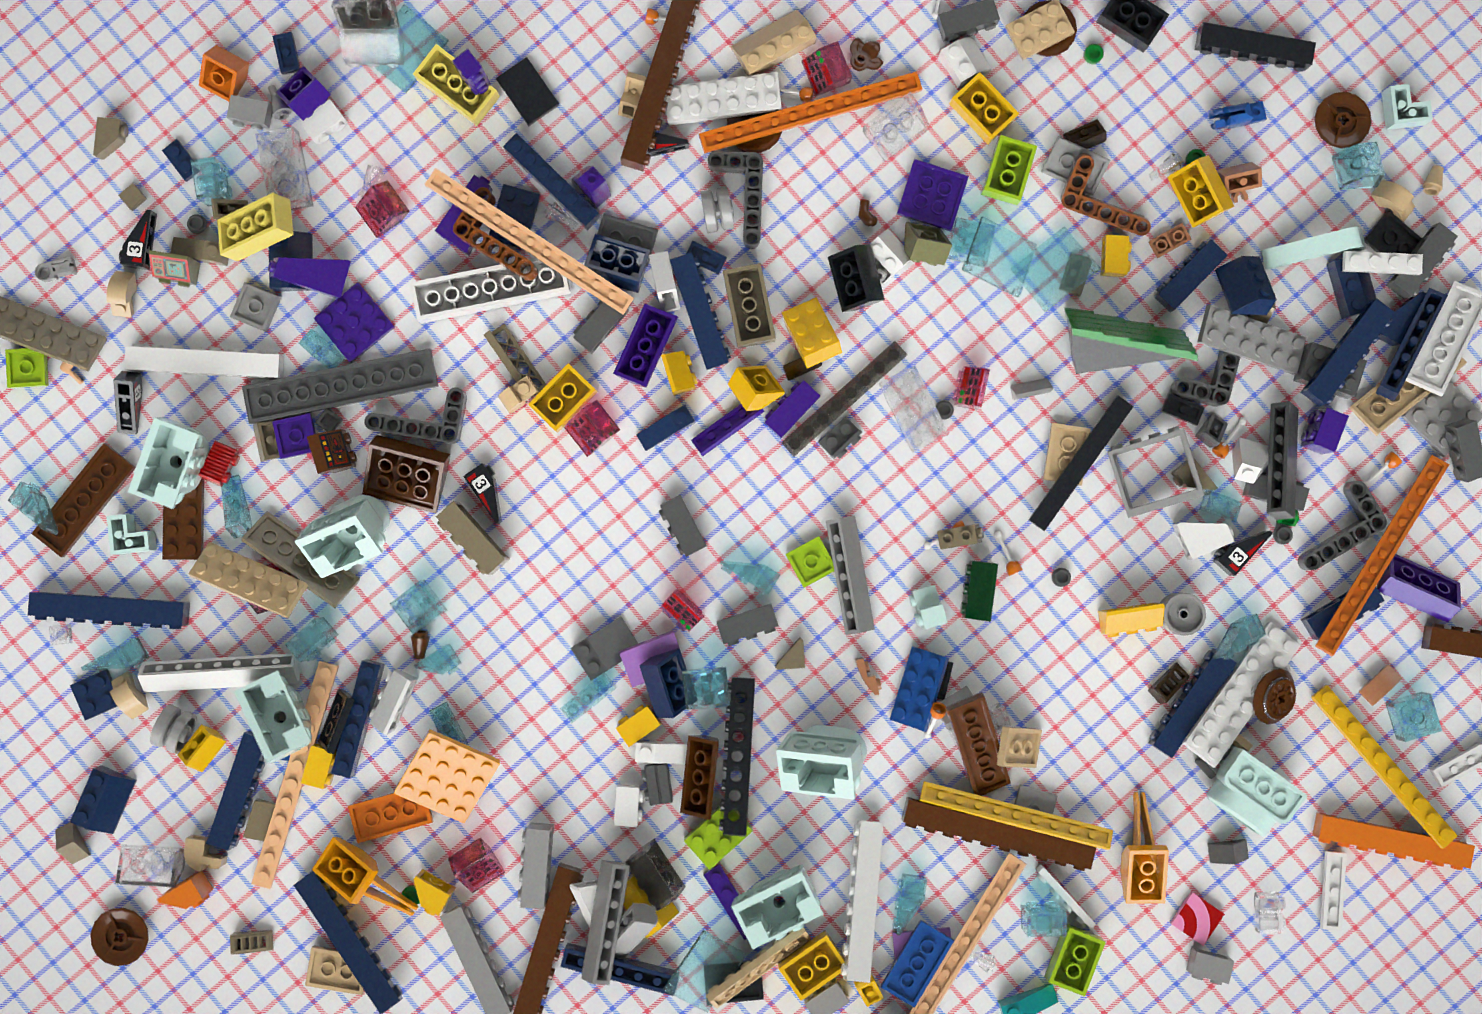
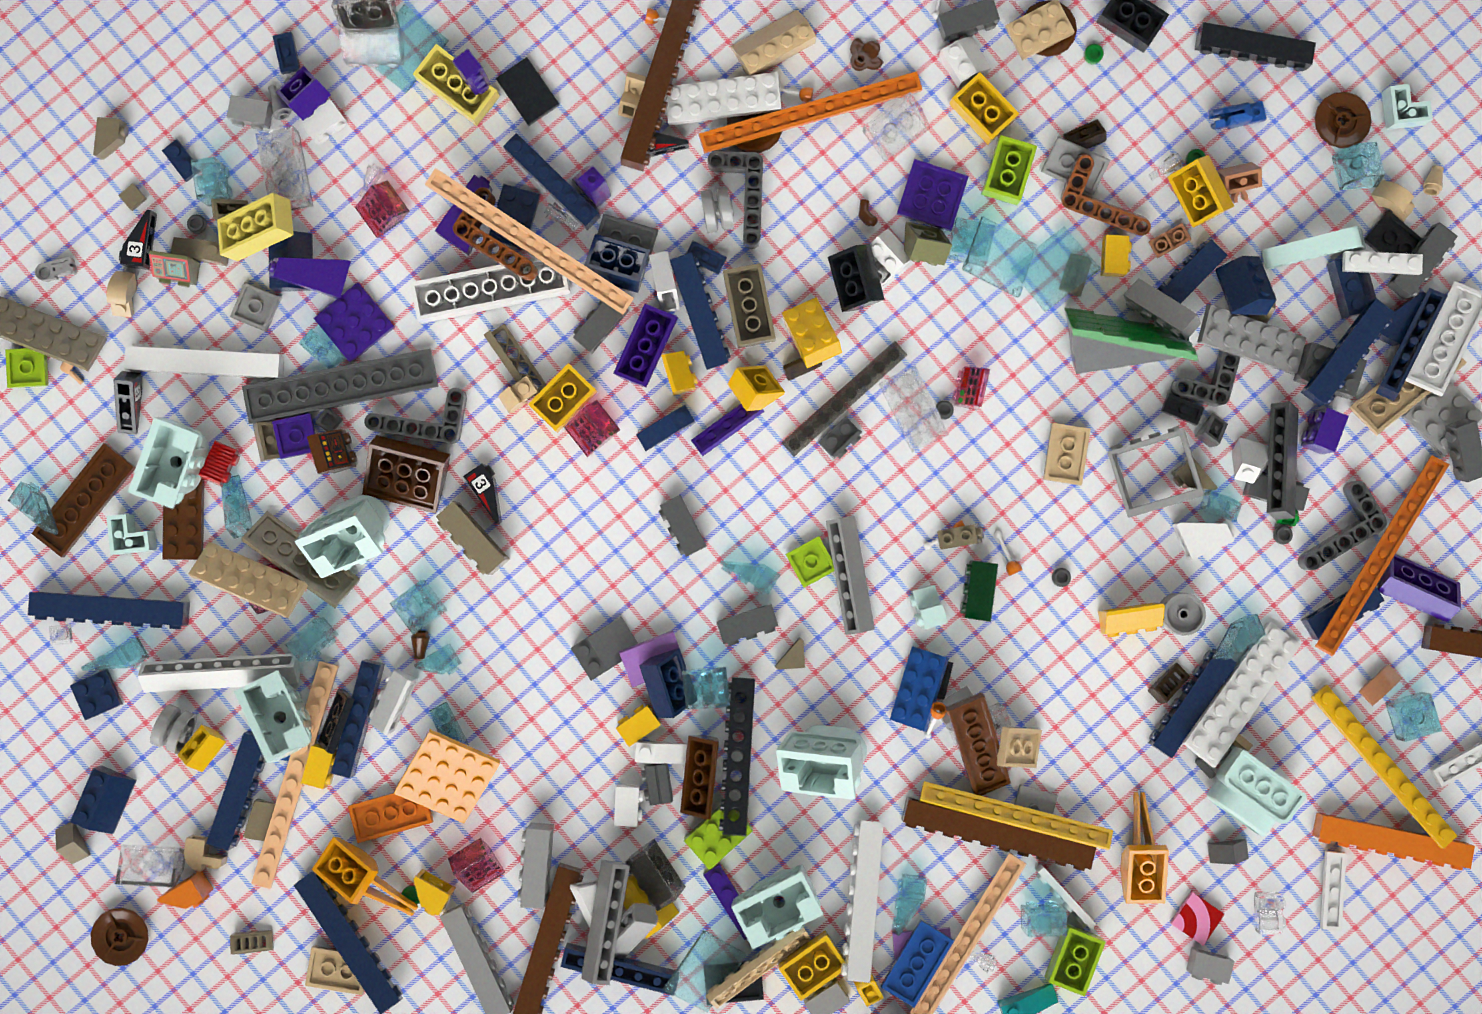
tan brick [110,671,149,719] -> none
orange slope [199,45,249,102] -> none
clear light blue slope [560,673,617,723] -> none
clear pink slope [662,588,705,631] -> none
dark purple brick [764,380,820,439] -> none
clear pink slope [801,41,852,97] -> none
nougat slope [855,657,882,695] -> none
light grey slope [1010,378,1053,400] -> none
black tile [1028,395,1134,531] -> none
hinge [1212,418,1247,459] -> none
black slope [1212,531,1273,576] -> none
reddish brown piece [1253,668,1296,725] -> none
hinge [1364,452,1402,488] -> none
none -> light grey brick [1124,278,1201,341]

